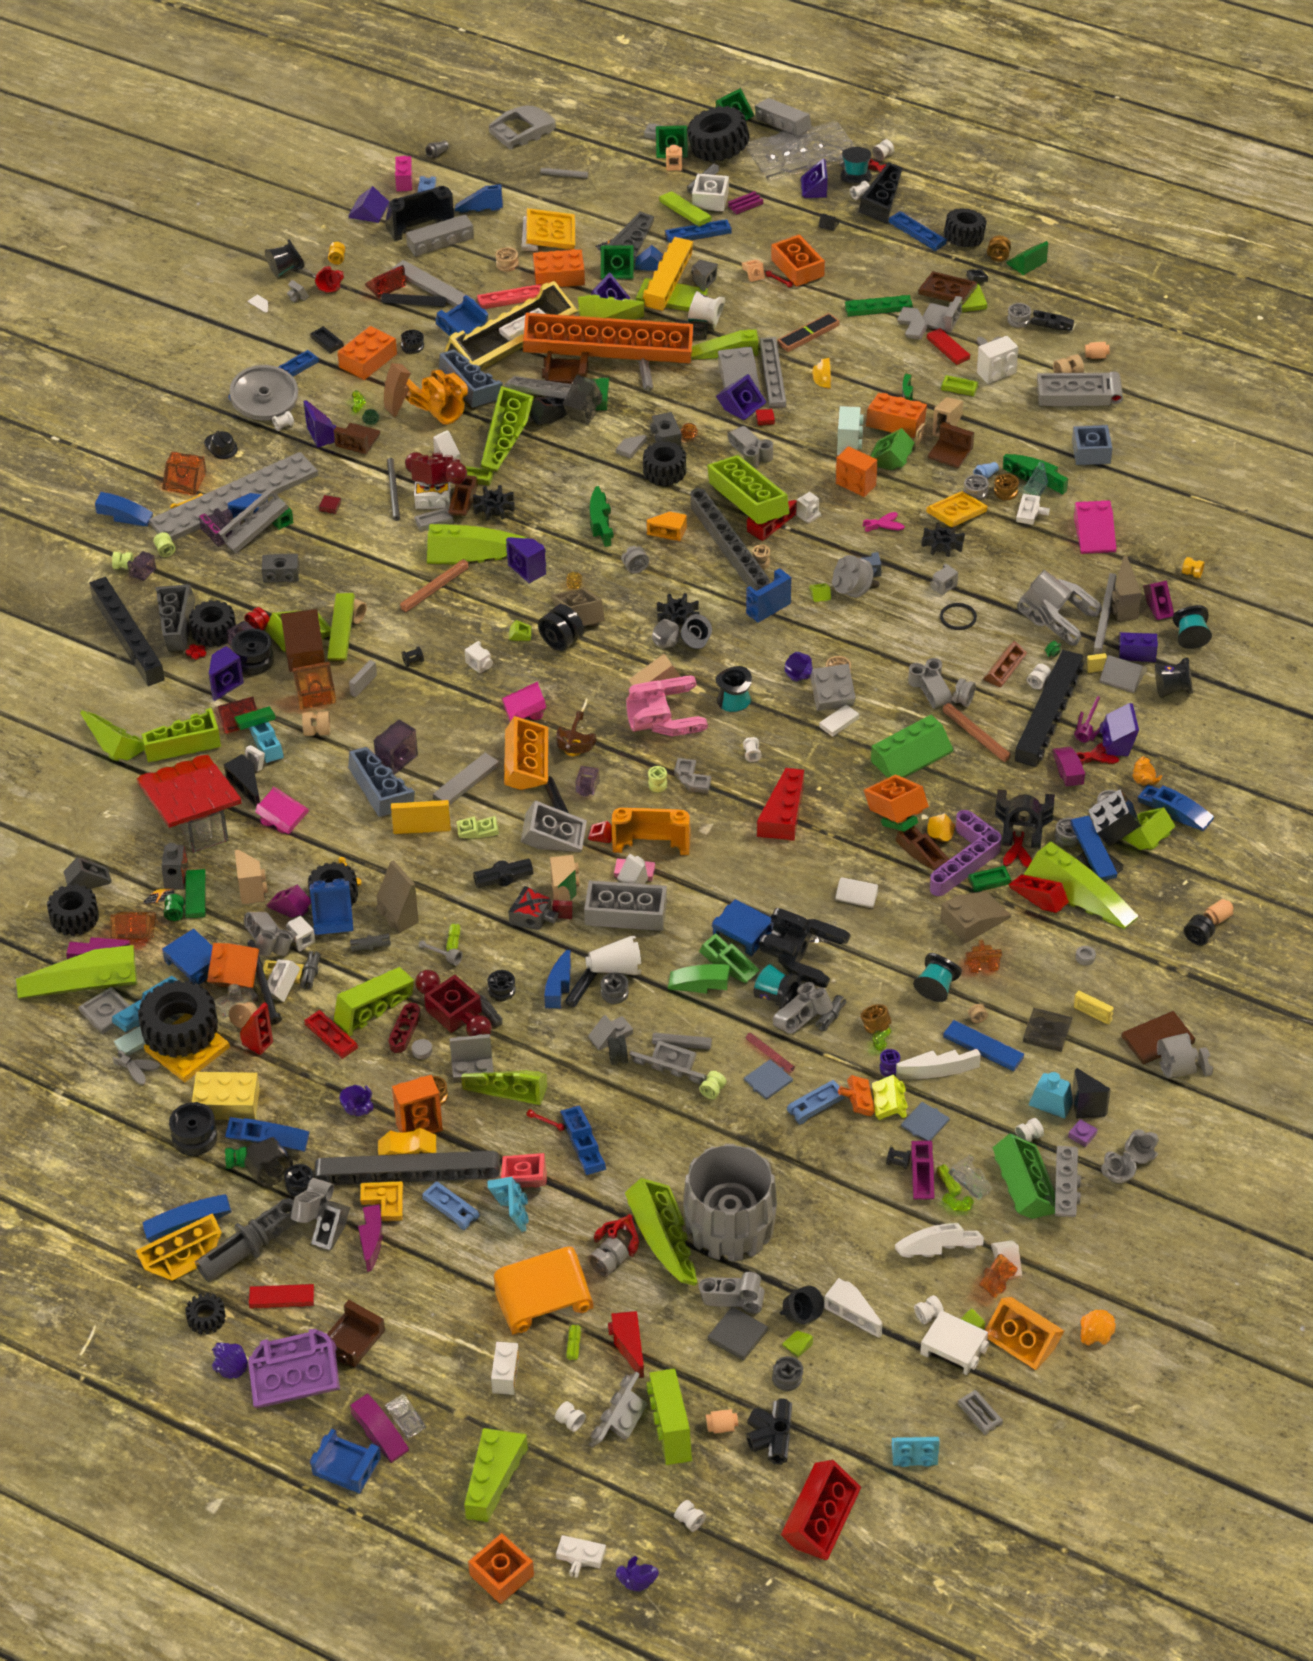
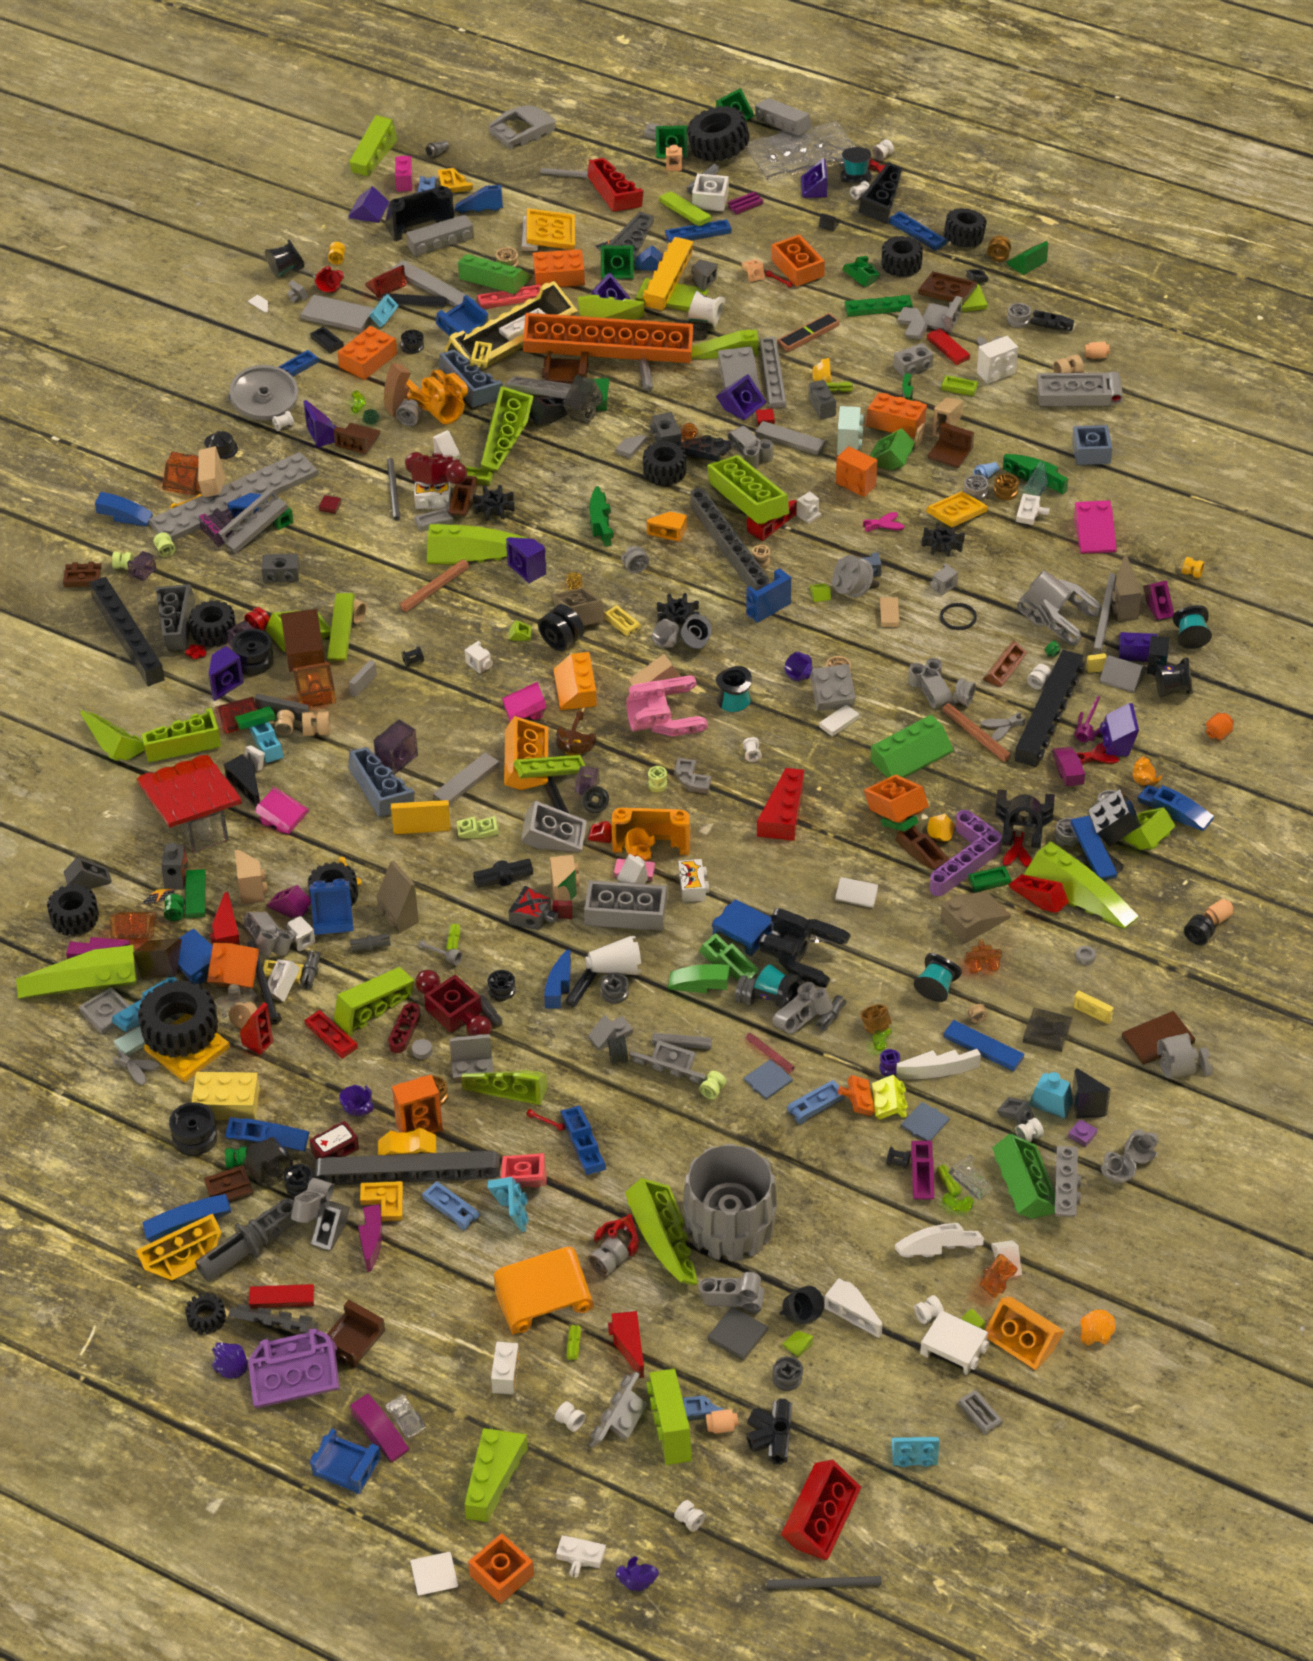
none -> reddish brown plate [63,561,102,588]
none -> dark brown slope [133,938,182,979]
none -> tan slope [198,446,226,498]
none -> reddish brown plate [204,1165,254,1202]
none -> red slope [210,892,240,945]
none -> dark grey wing [229,1304,318,1333]
none -> dark grey tile [255,694,309,721]
none -> tan wheel [274,710,295,736]
none -> light grey tile [300,295,374,333]
none -> brick [309,1121,359,1159]
none -> lime wedge [349,115,398,176]
none -> medium azure plate [369,294,399,327]
none -> light grey wheel [396,399,423,426]
none -> white sticker [411,1552,458,1595]
none -> yellow wing [438,168,473,193]
none -> bright green slope [458,254,532,294]
none -> light yellow tile [470,341,492,368]
none -> lime tile [513,755,587,778]
none -> light orange slope [553,652,597,710]
none -> pearl dark grey wheel [581,786,609,814]
none -> red wedge [587,158,644,212]
none -> light yellow tile [604,605,641,637]
none -> light orange hair [625,827,656,861]
none -> black wing [676,435,731,462]
none -> white brick [678,859,709,903]
none -> medium blue tile [682,1396,724,1420]
none -> dark grey wheel [735,975,757,1006]
none -> light grey tile [755,421,825,455]
none -> dark grey piece [766,1576,882,1589]
none -> dark grey brick [808,380,836,420]
none -> lime piece [826,382,853,392]
none -> green slope [842,256,880,287]
none -> tan tile [880,597,899,627]
none -> black tyre [881,236,923,277]
none -> light grey brick [893,343,933,378]
none -> light grey piece [981,712,1025,742]
none -> dark grey bracket [997,1097,1034,1125]
none -> black slope [1146,636,1170,676]
none -> orange head [1206,712,1234,740]

